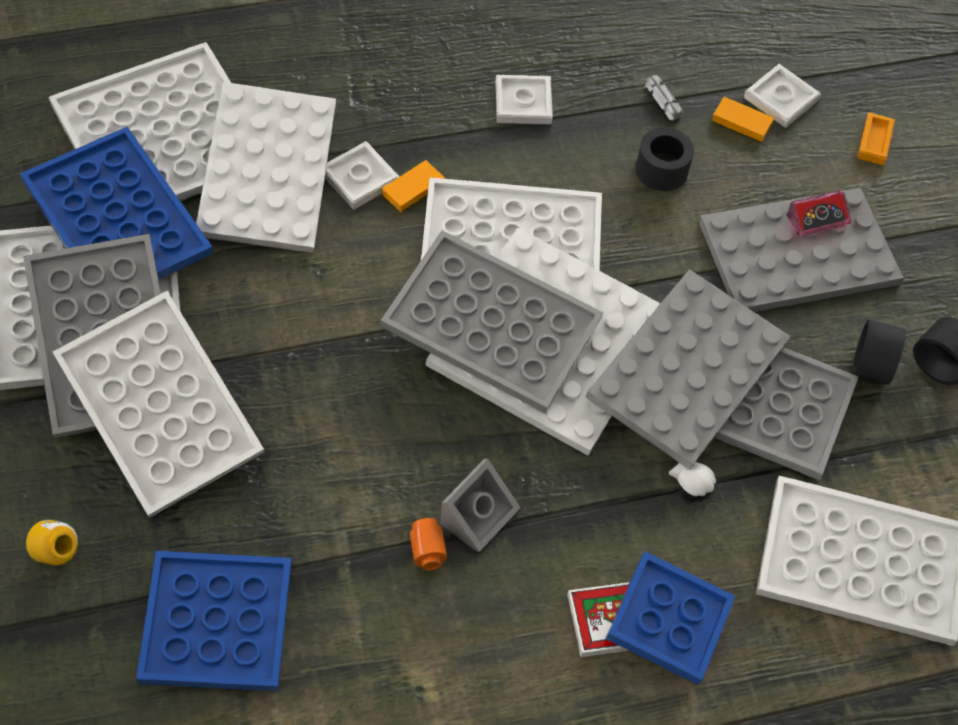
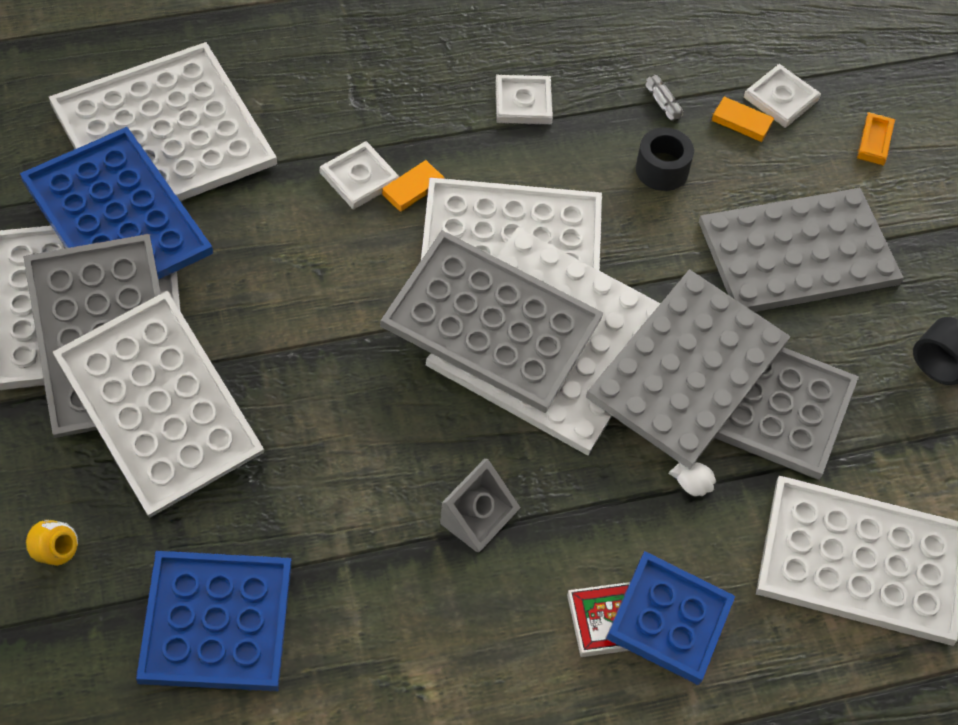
white plate [196,82,336,253] -> none
orange brick [410,518,447,570] -> none
slope [786,190,852,237] -> none
black piece [852,319,906,385] -> none

